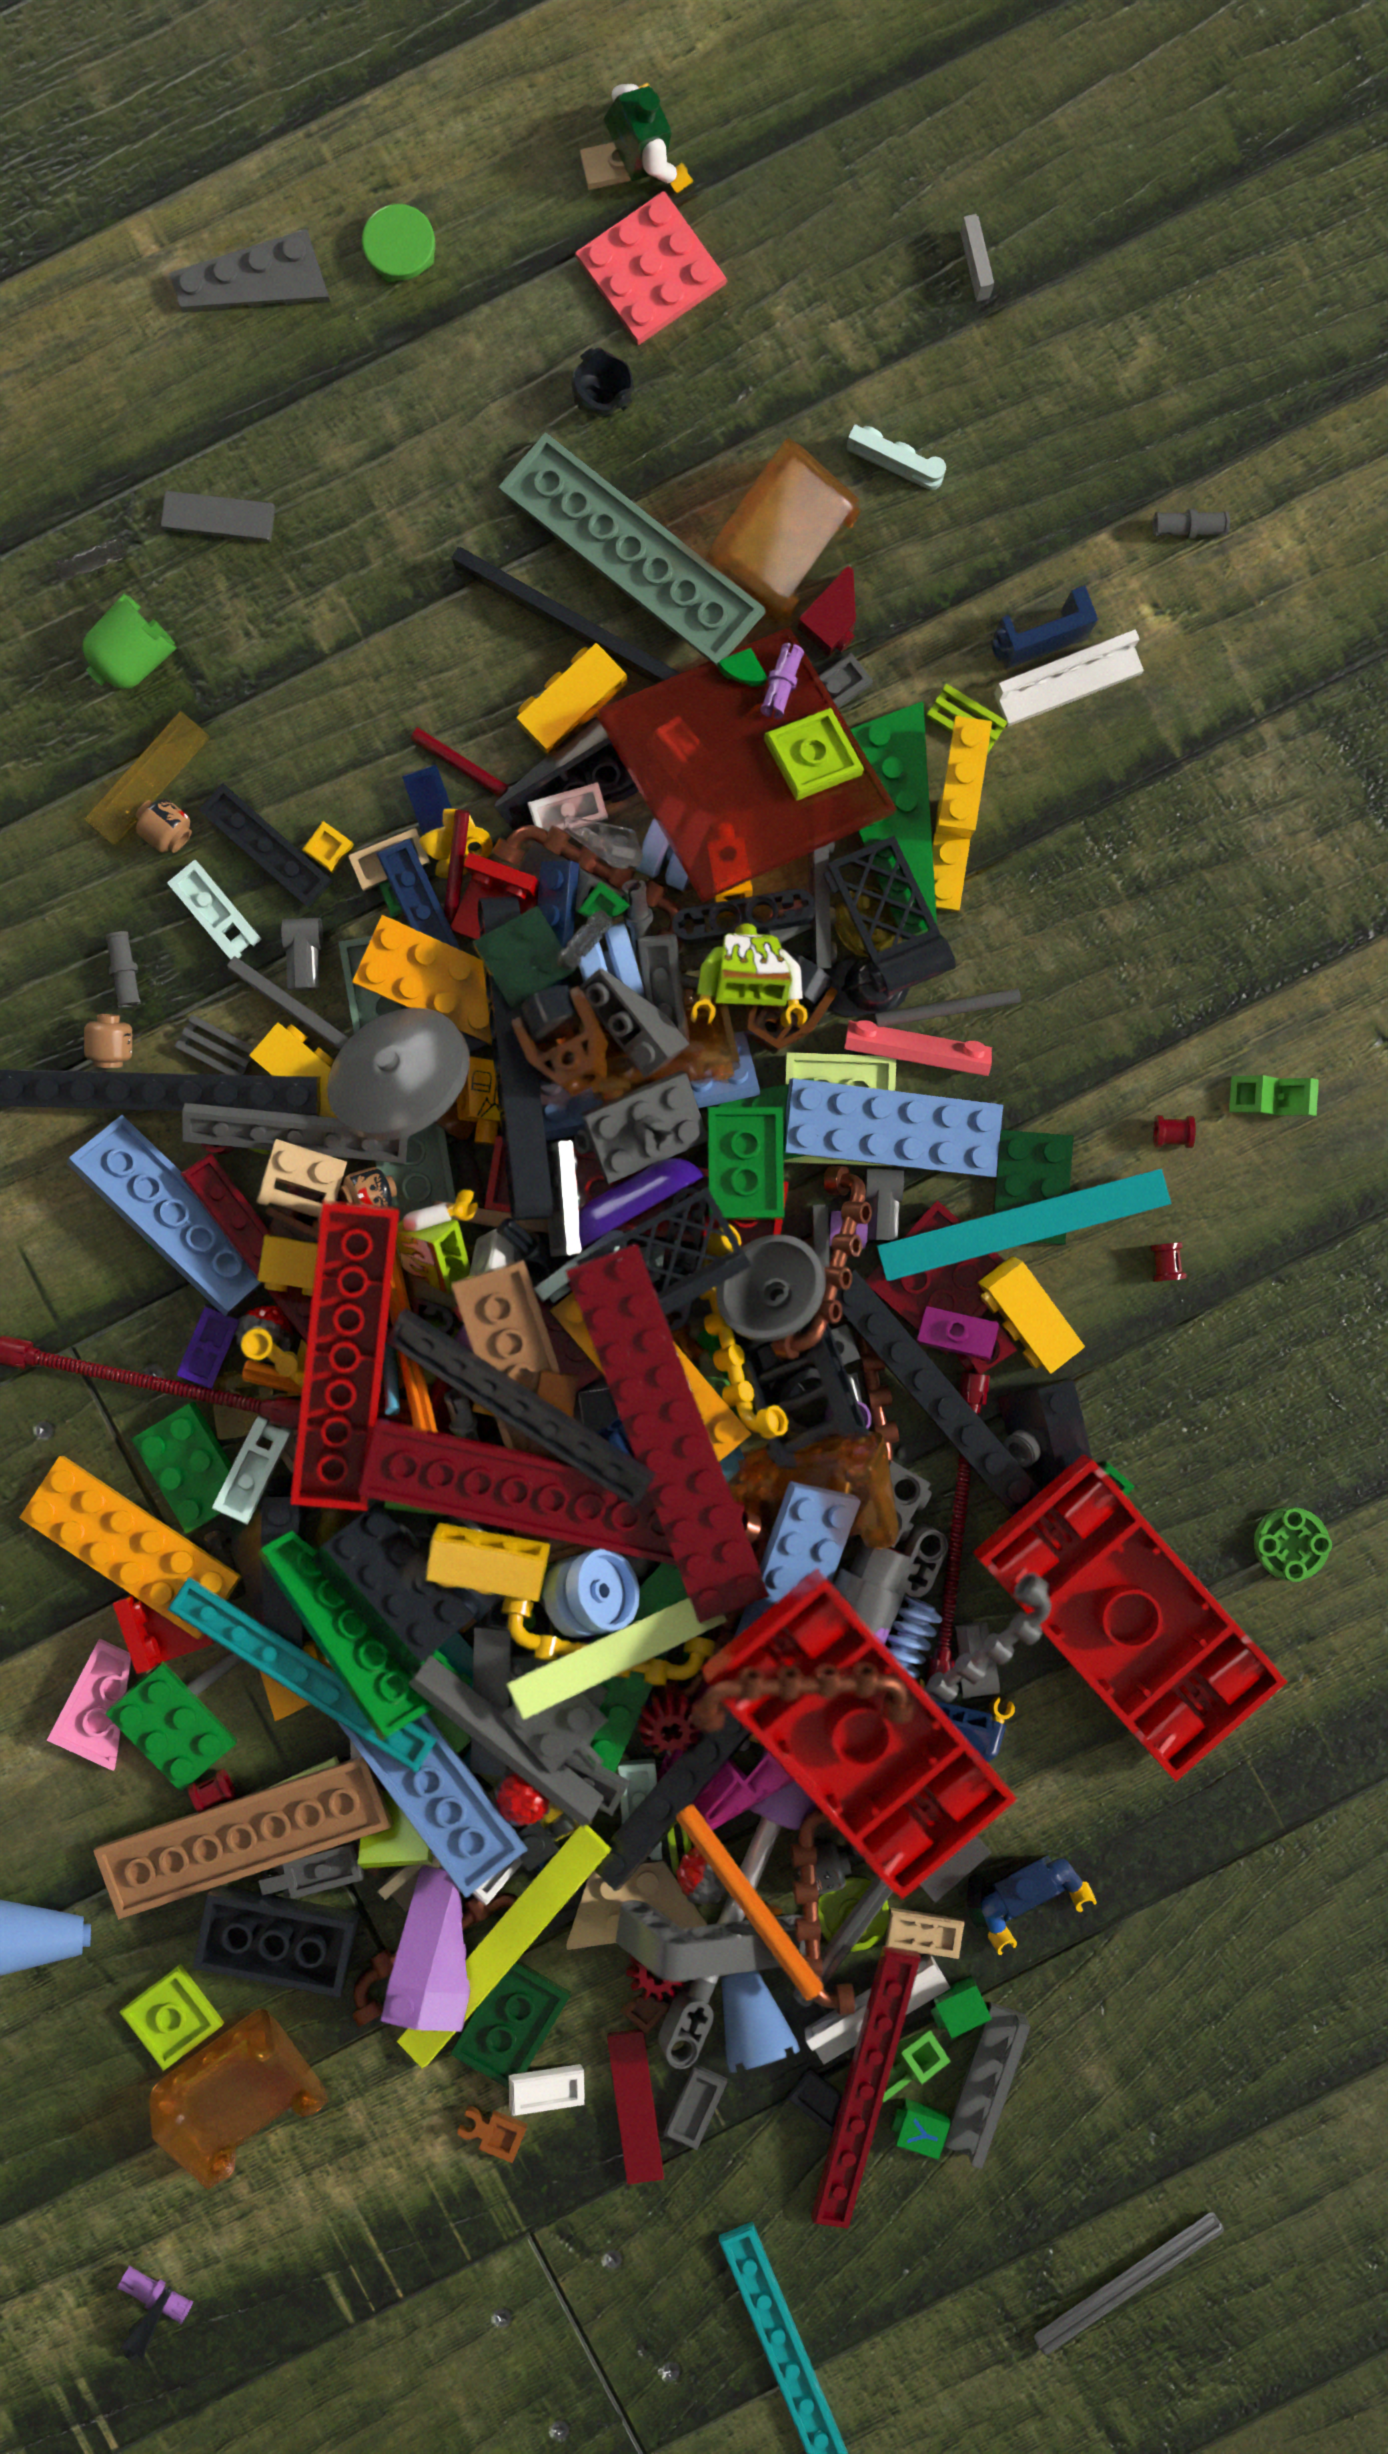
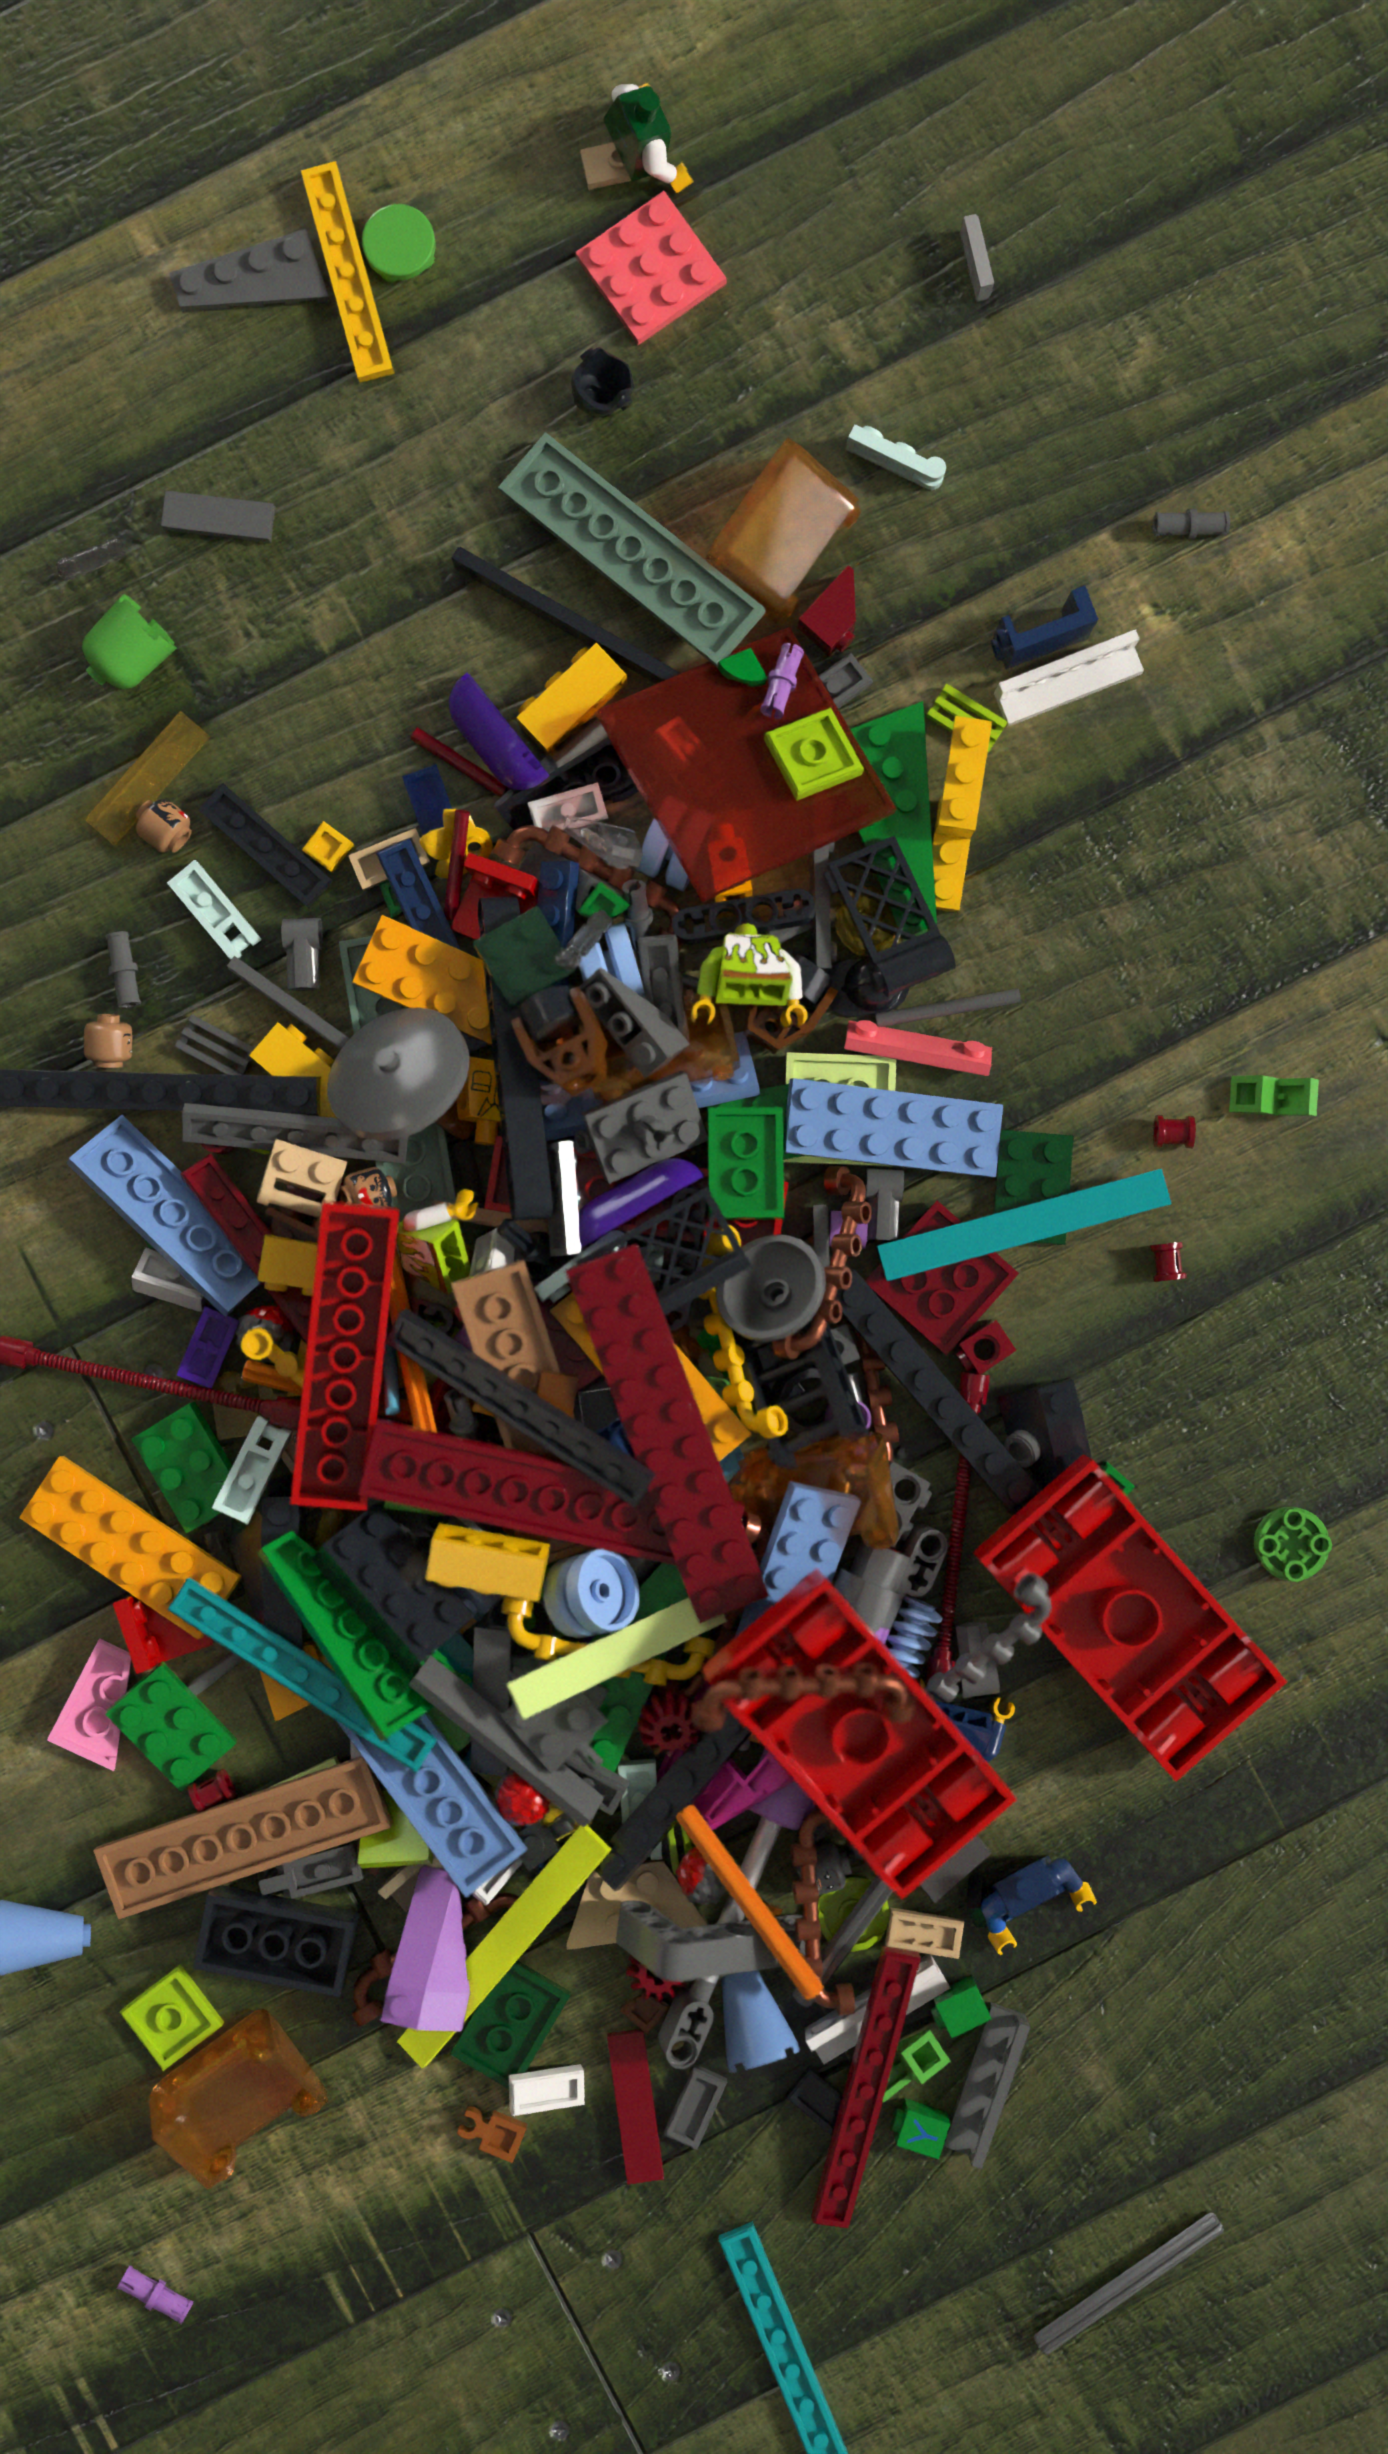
black piece [120,2286,172,2360] -> none
magenta plate [917,1306,999,1361] -> none
yellow brick [978,1256,1085,1374] -> none
none -> white slope [132,1248,206,1312]
none -> yellow plate [301,161,394,383]
none -> dark purple brick [449,673,550,790]

